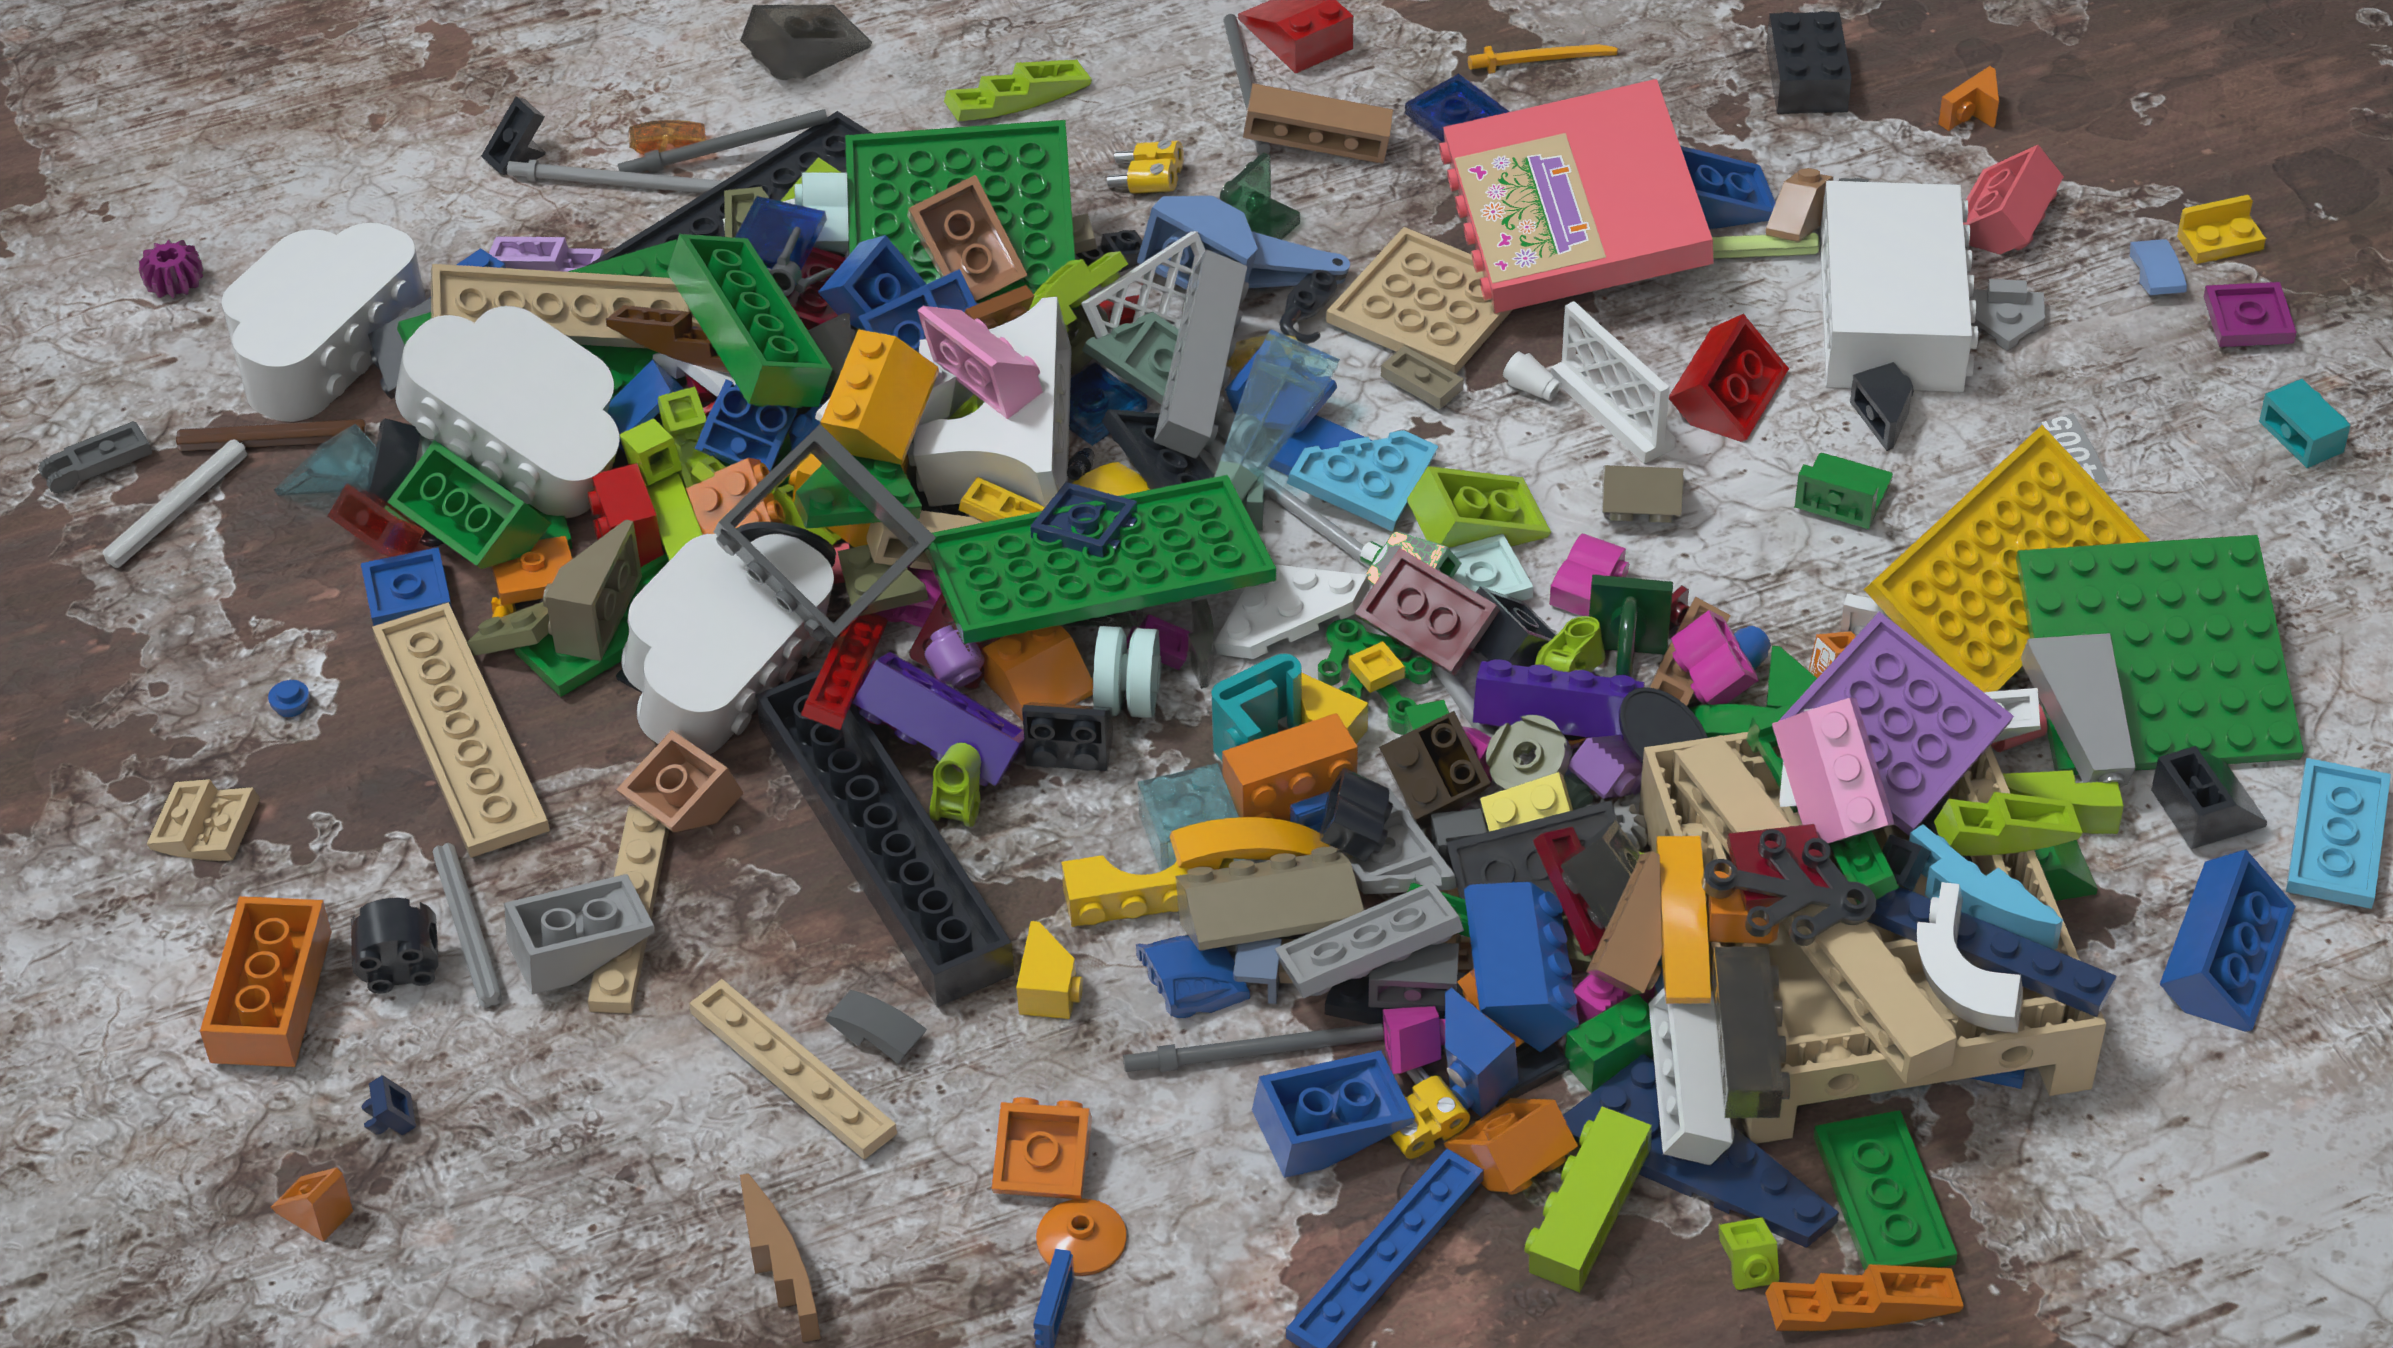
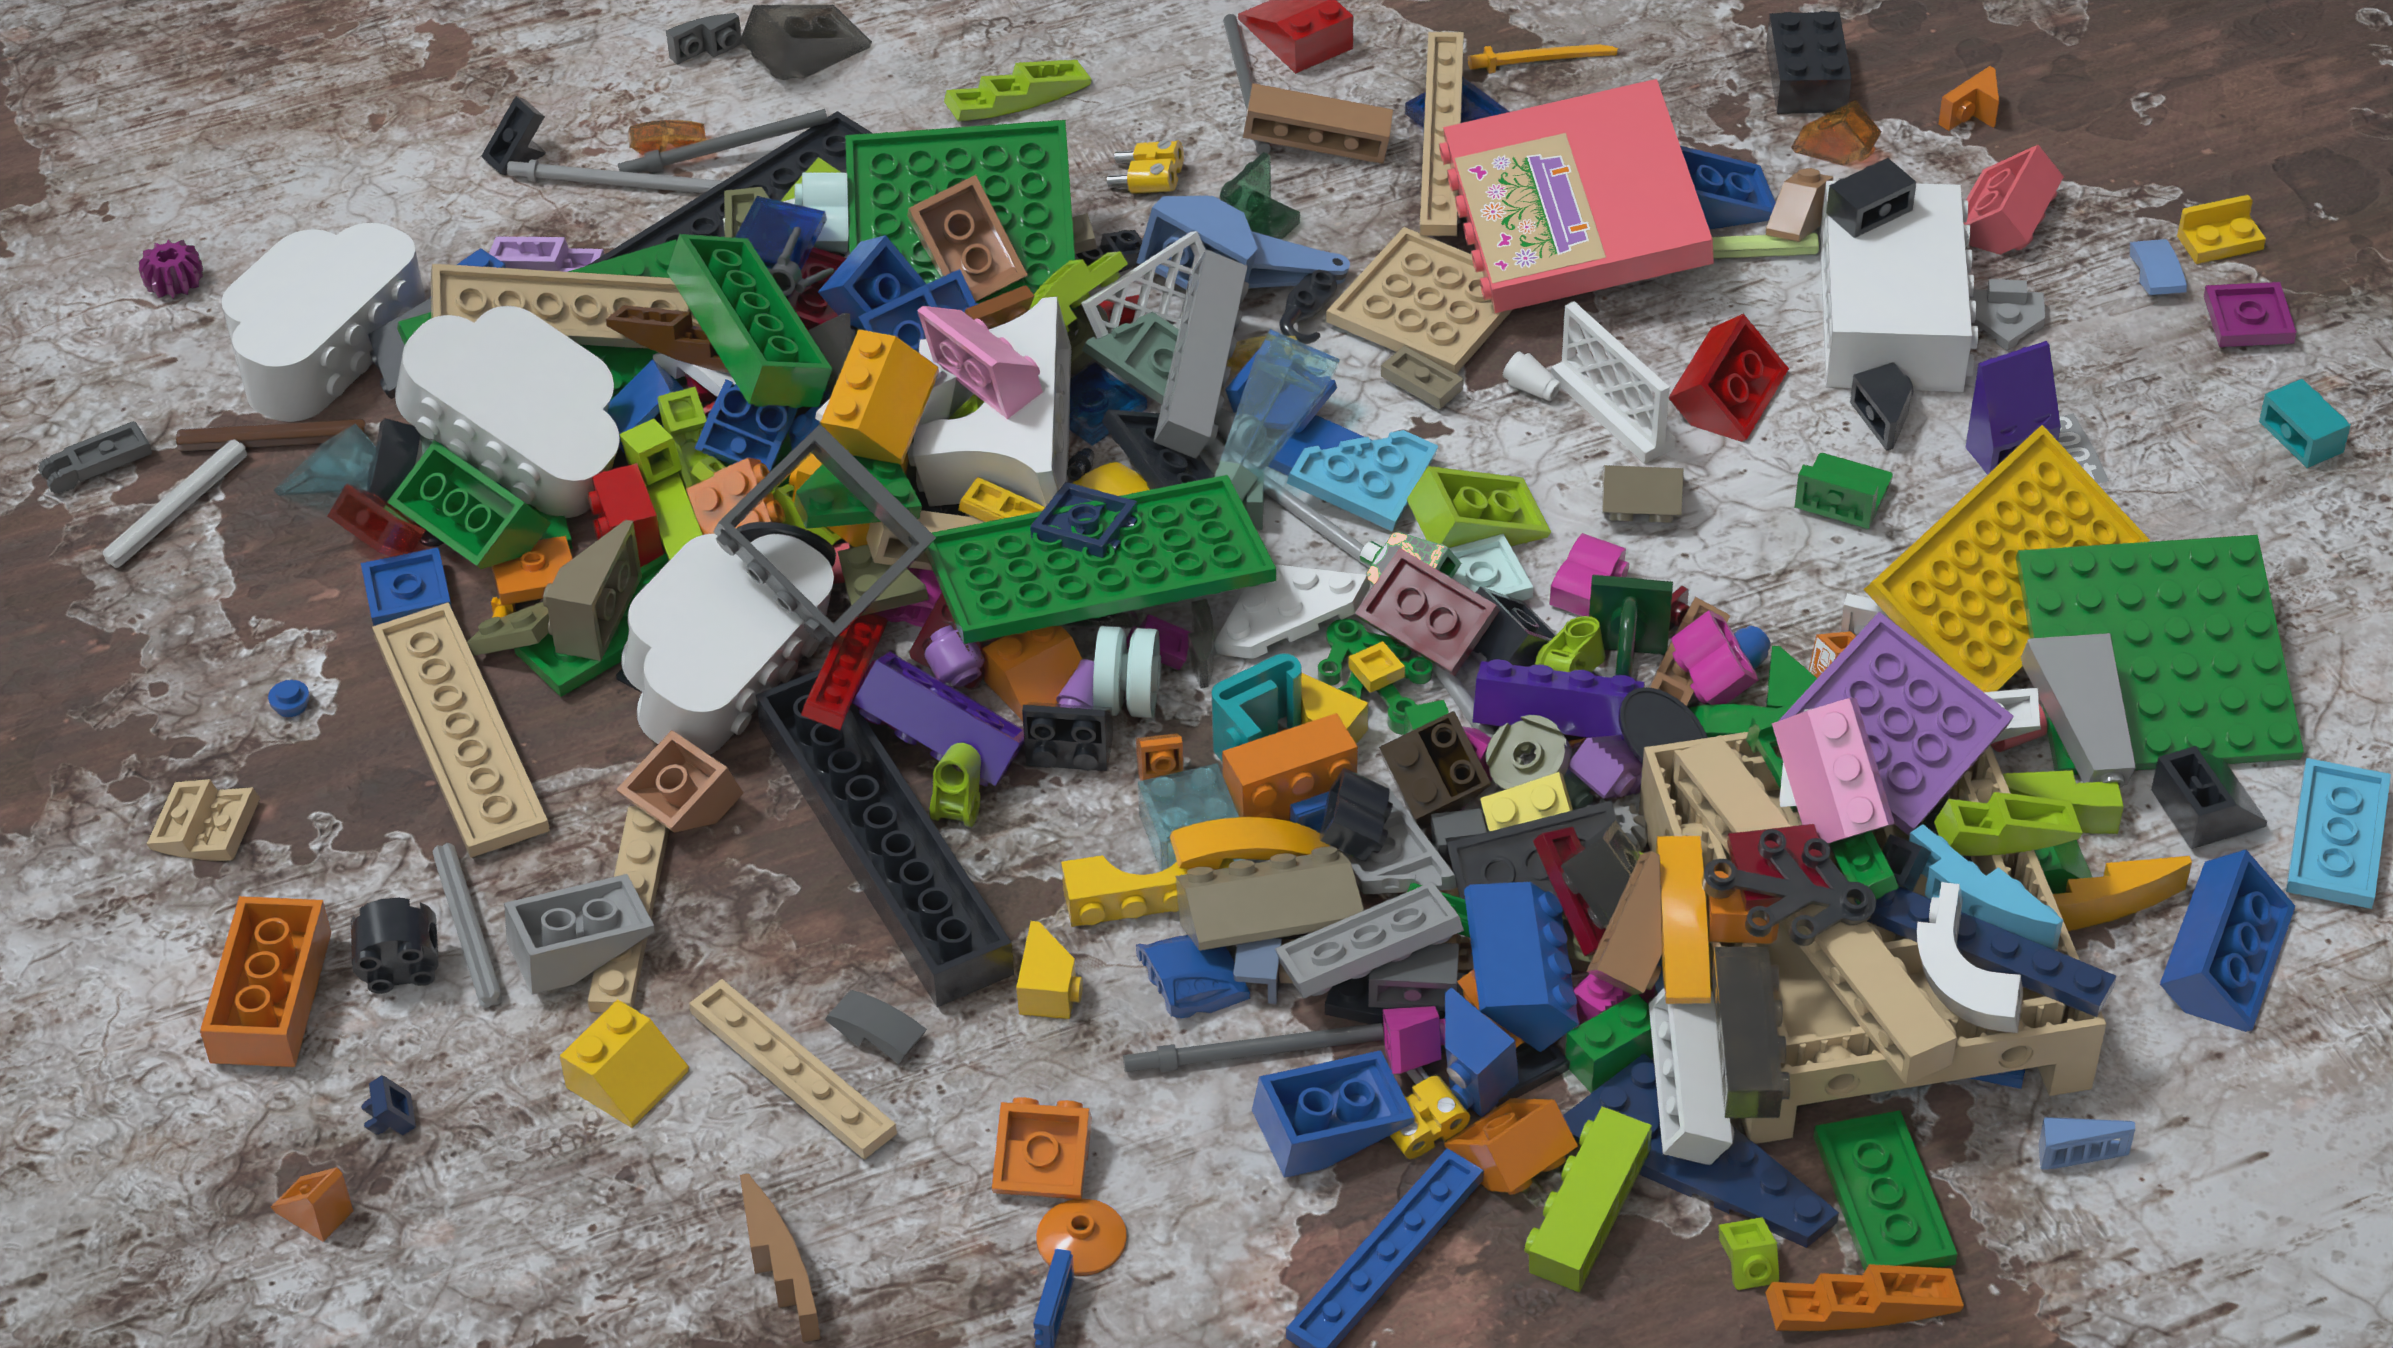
none -> yellow slope [559,999,689,1128]
none -> dark grey slope [666,13,743,65]
none -> medium lavender cone [1056,659,1094,706]
none -> orange slope [1136,734,1184,802]
none -> tan plate [1420,32,1464,236]
none -> clear orange slope [1791,100,1882,166]
none -> black brick [1826,158,1917,238]
none -> dark purple slope [1965,341,2061,475]
none -> medium blue slope [2038,1117,2135,1170]
none -> light orange slope [2053,856,2192,931]

